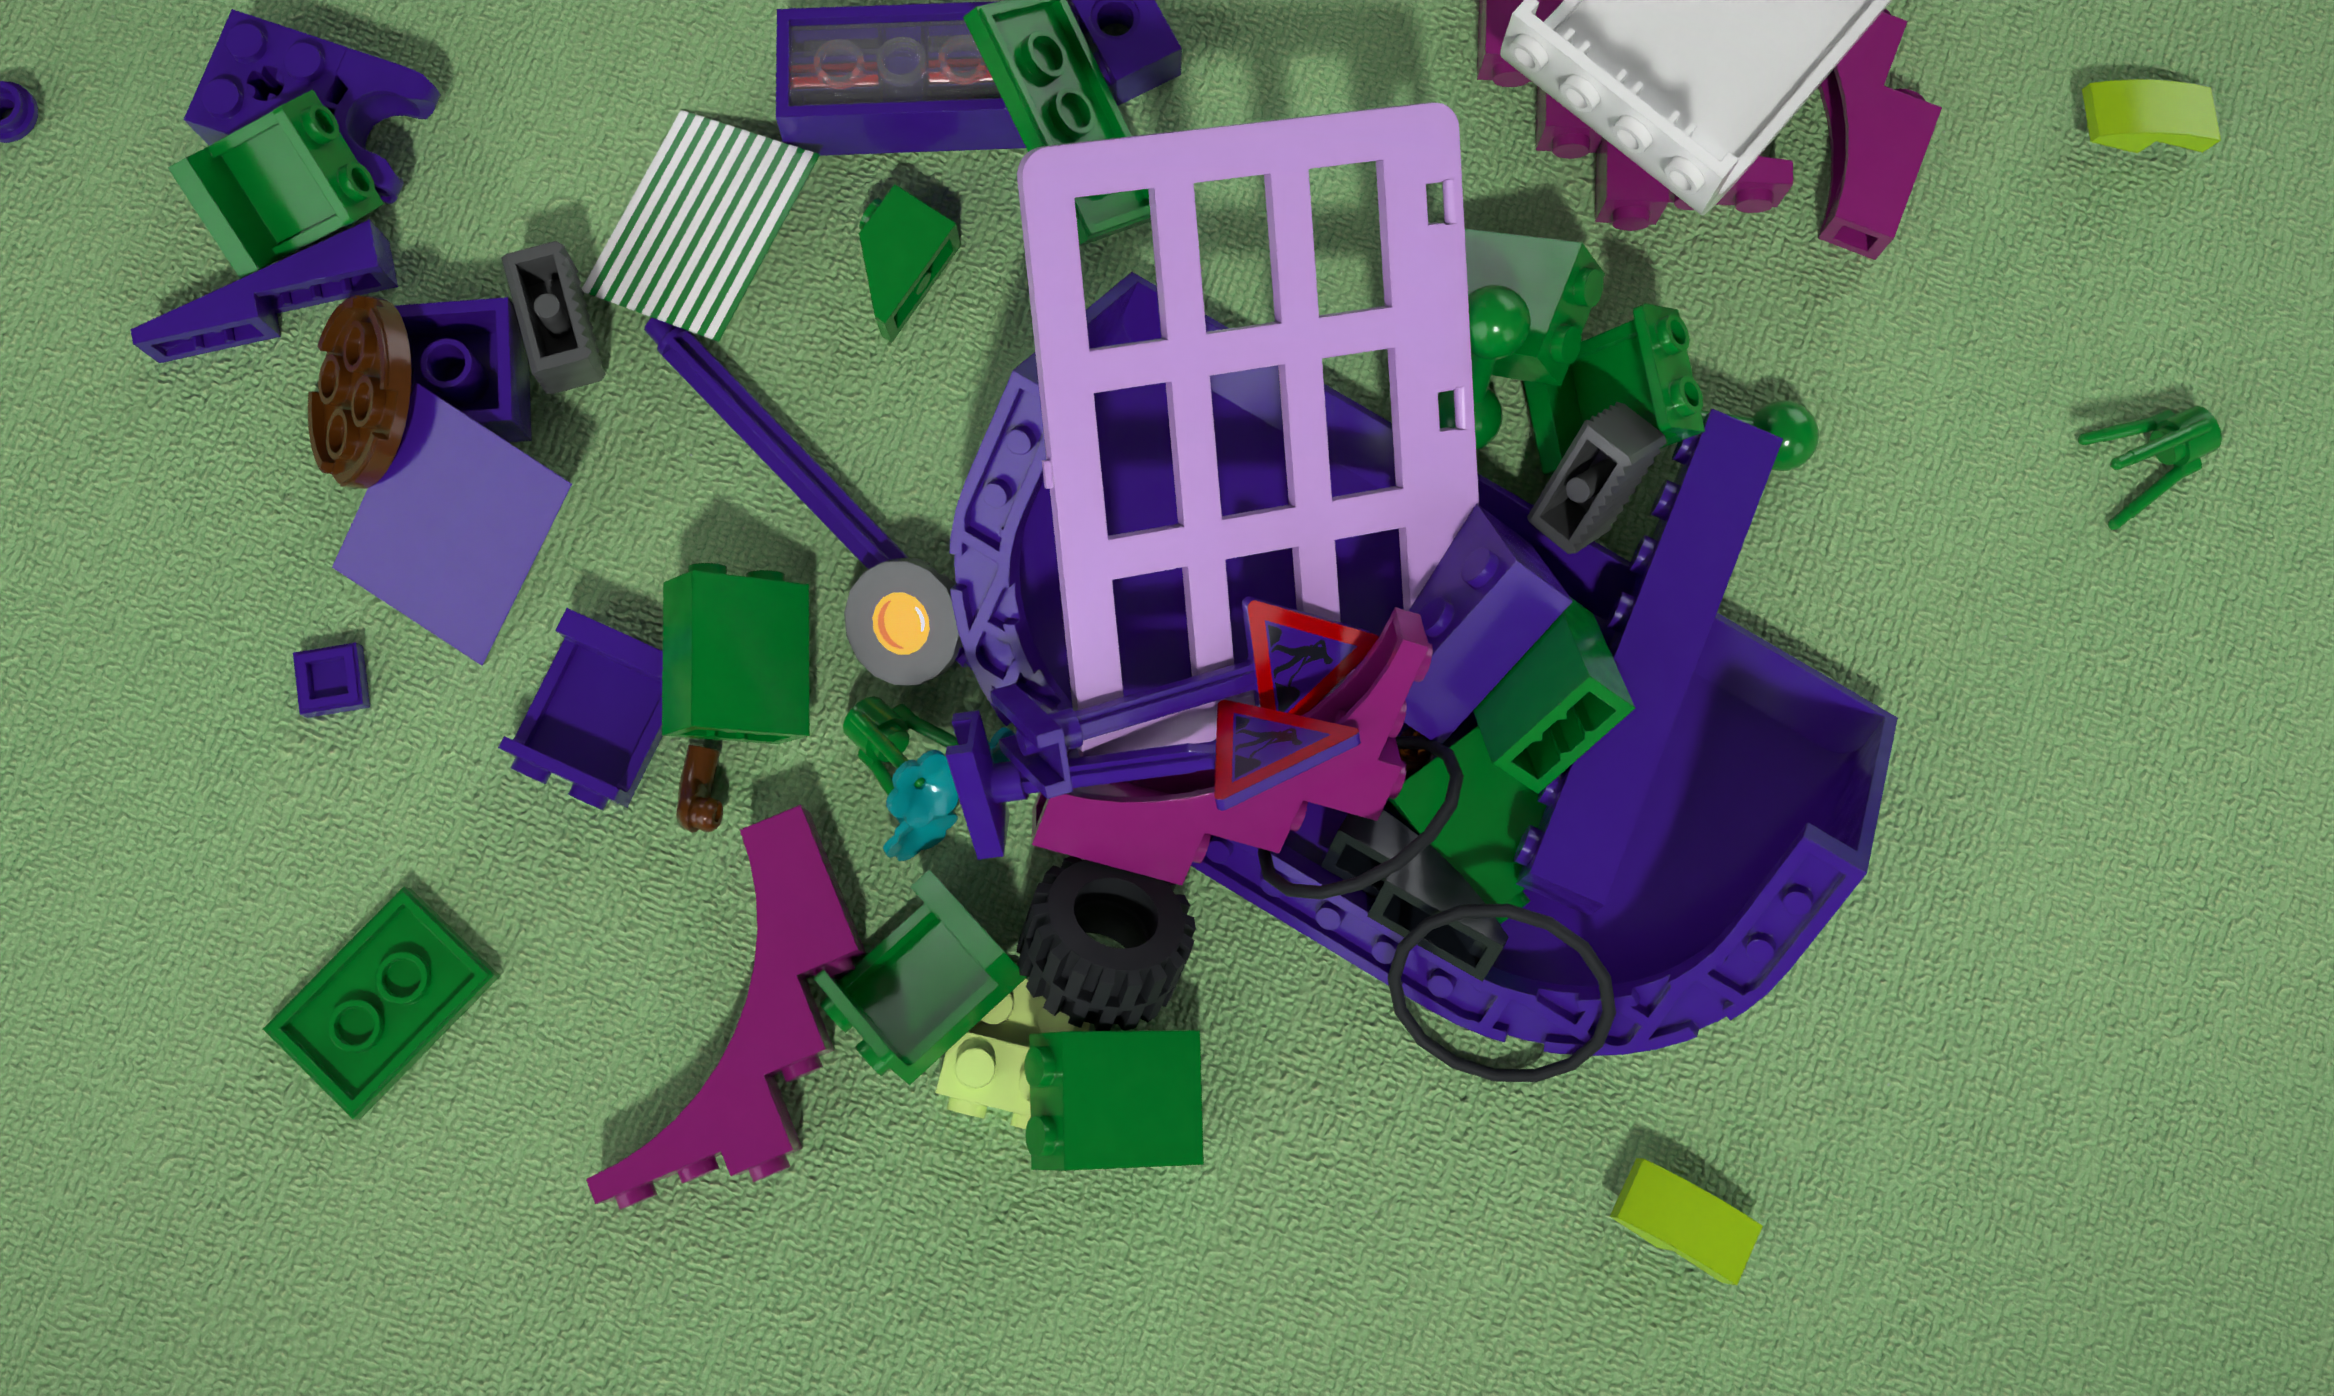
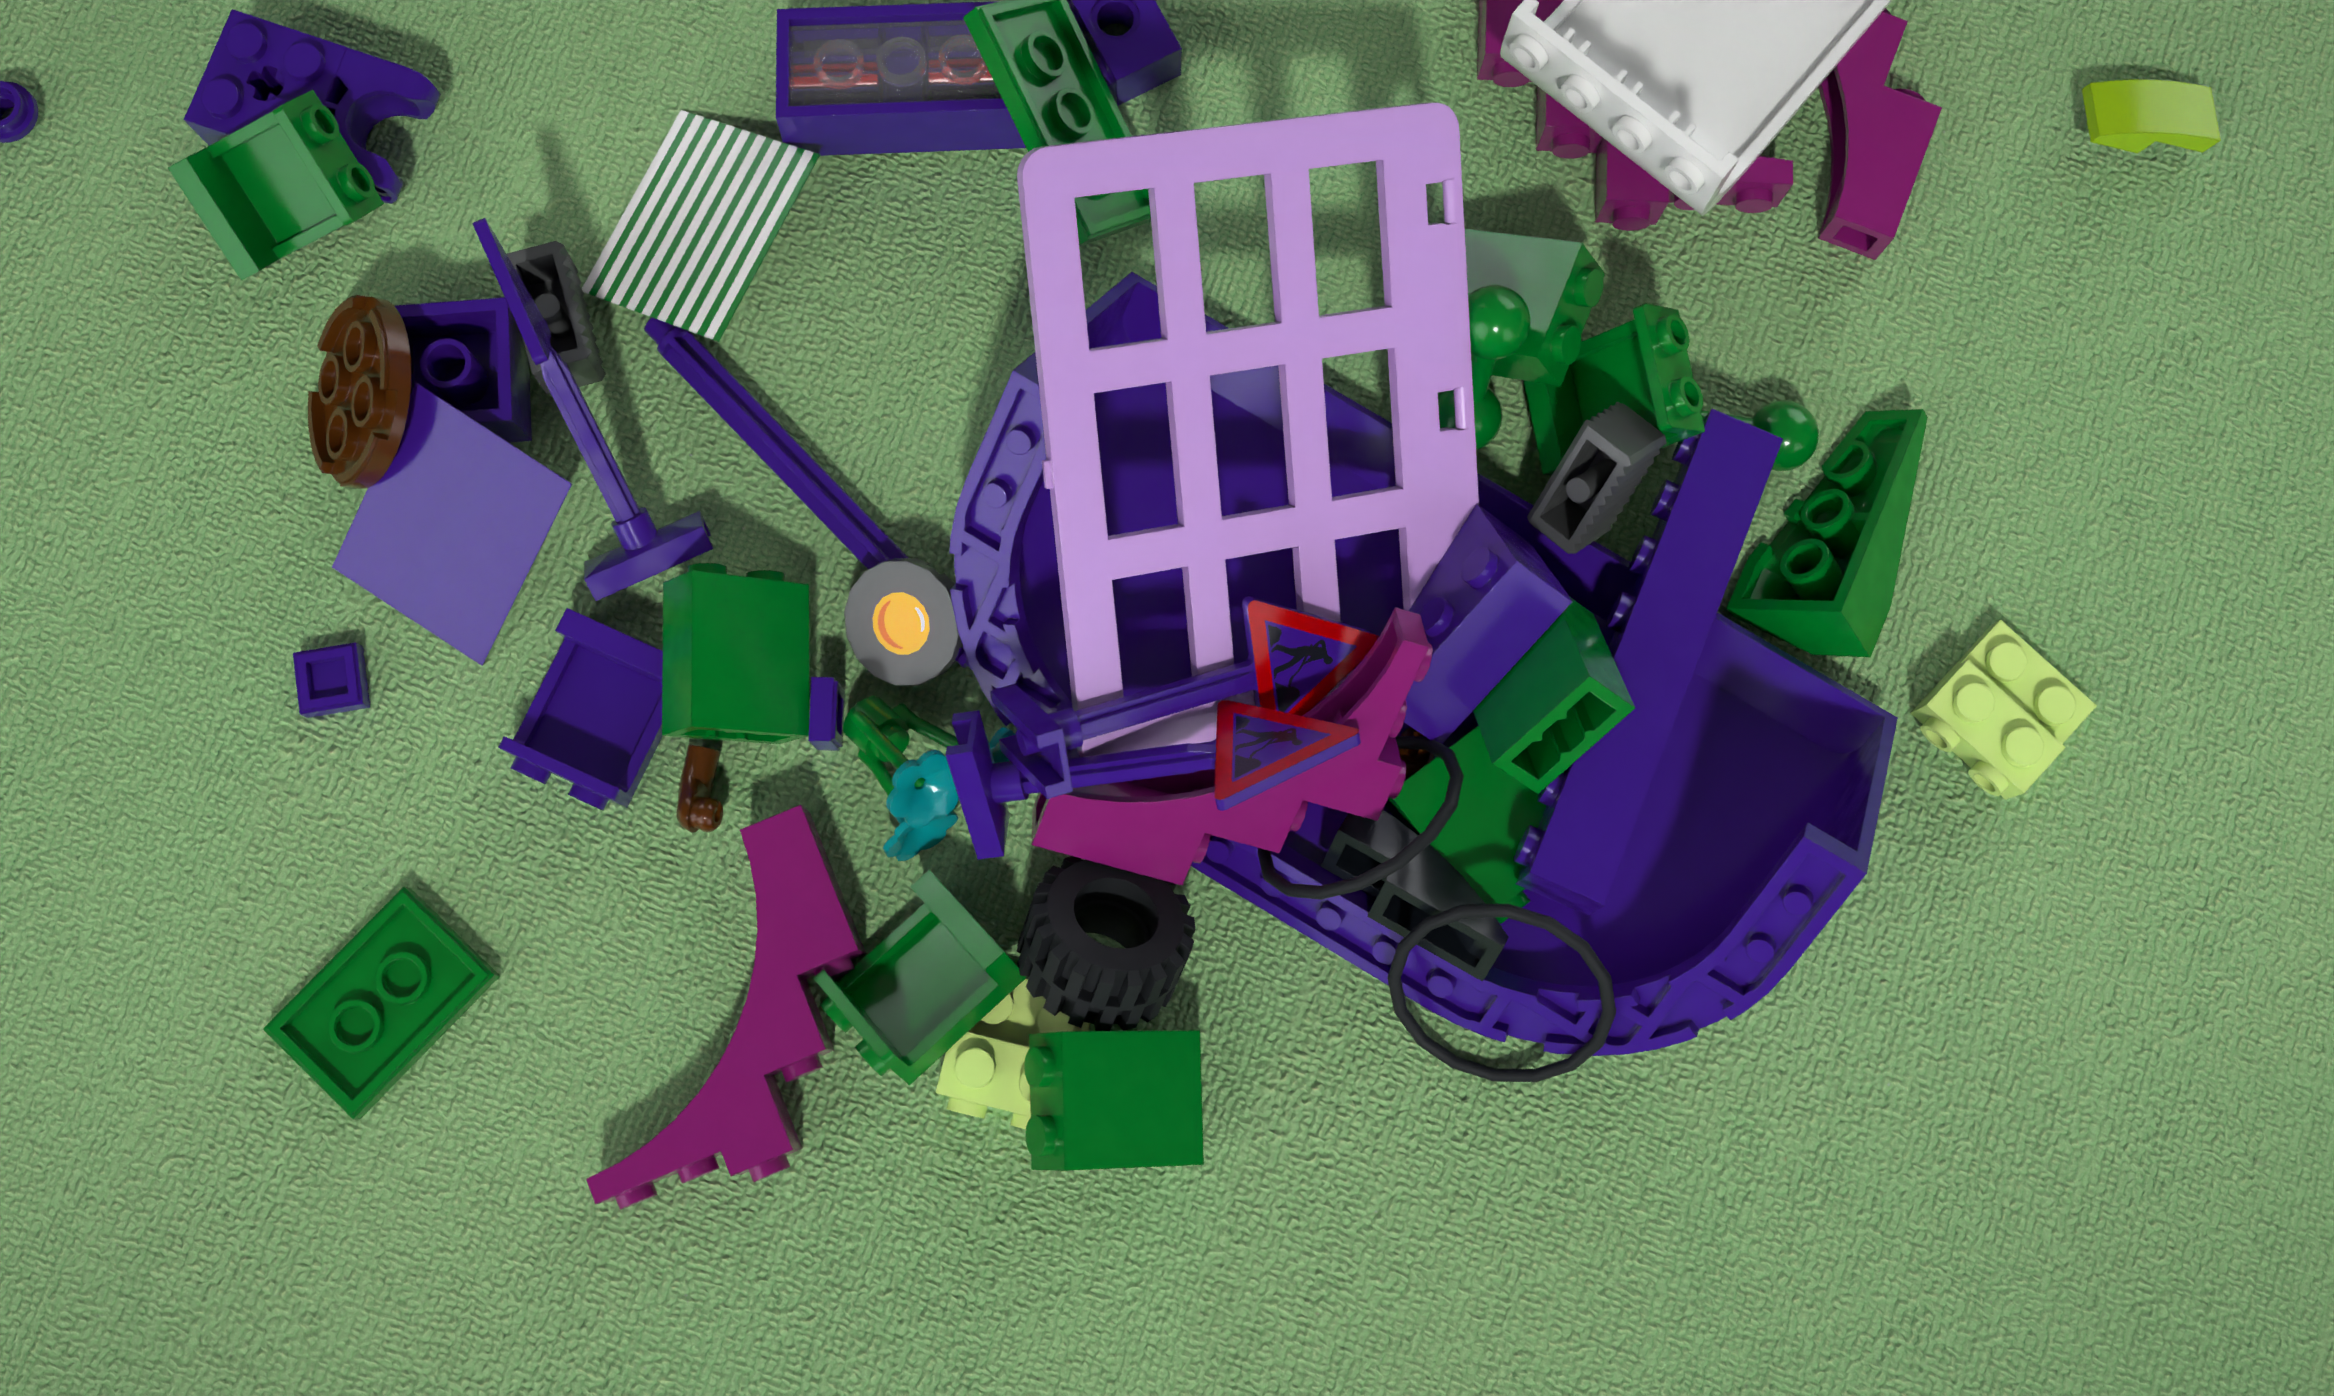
dark purple slope [131,219,398,363] -> none
green slope [859,184,961,343] -> none
lime slope [1609,1158,1763,1286] -> none
green plant [2078,405,2222,530] -> none
none -> dark purple piece [473,218,714,601]
none -> dark purple tile [808,677,845,751]
none -> green wedge [1727,409,1928,657]
none -> yellowish green plate [1911,620,2097,800]

